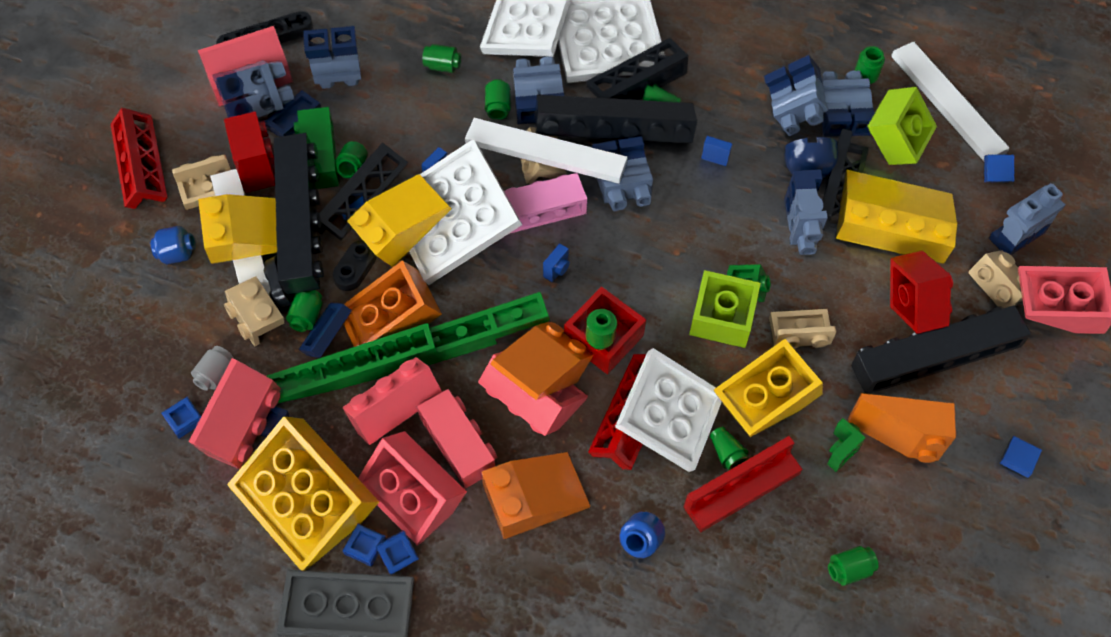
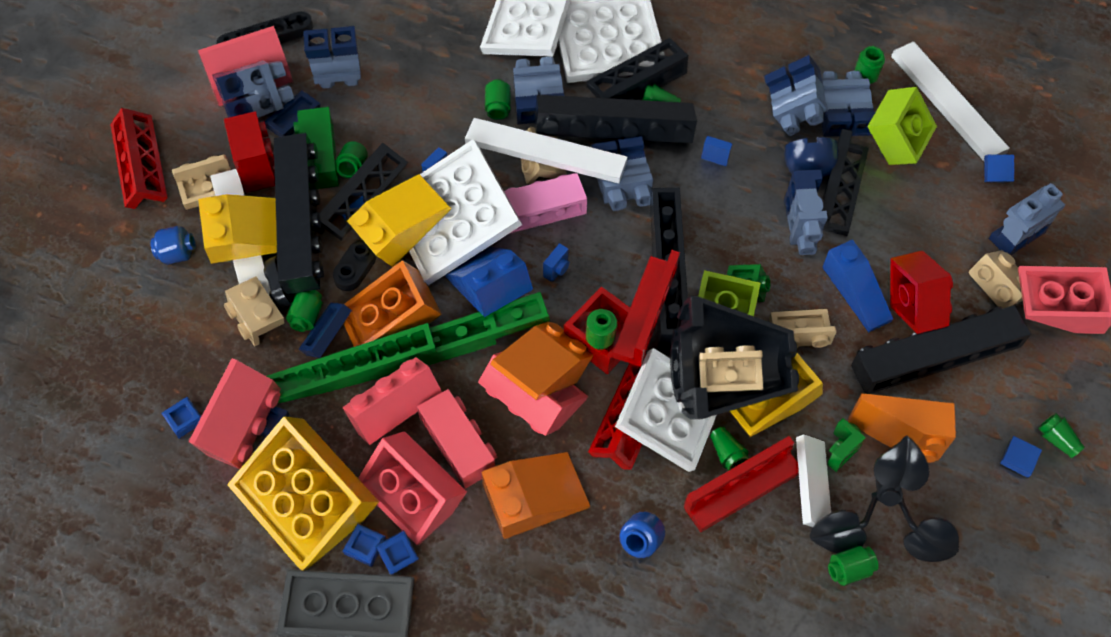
light grey brick [191,346,234,390] -> none
green brick [422,44,461,73] -> none
yellow slope [835,170,957,264] -> none
none -> blue slope [445,247,533,317]
none -> red fence [612,250,680,367]
none -> black brick [650,188,688,350]
none -> black cone [670,296,799,420]
none -> tan bracket [699,346,763,393]
none -> white tile [796,434,831,527]
none -> black plant [809,435,959,562]
none -> blue slope [822,239,893,333]
none -> green cone [1038,413,1085,458]

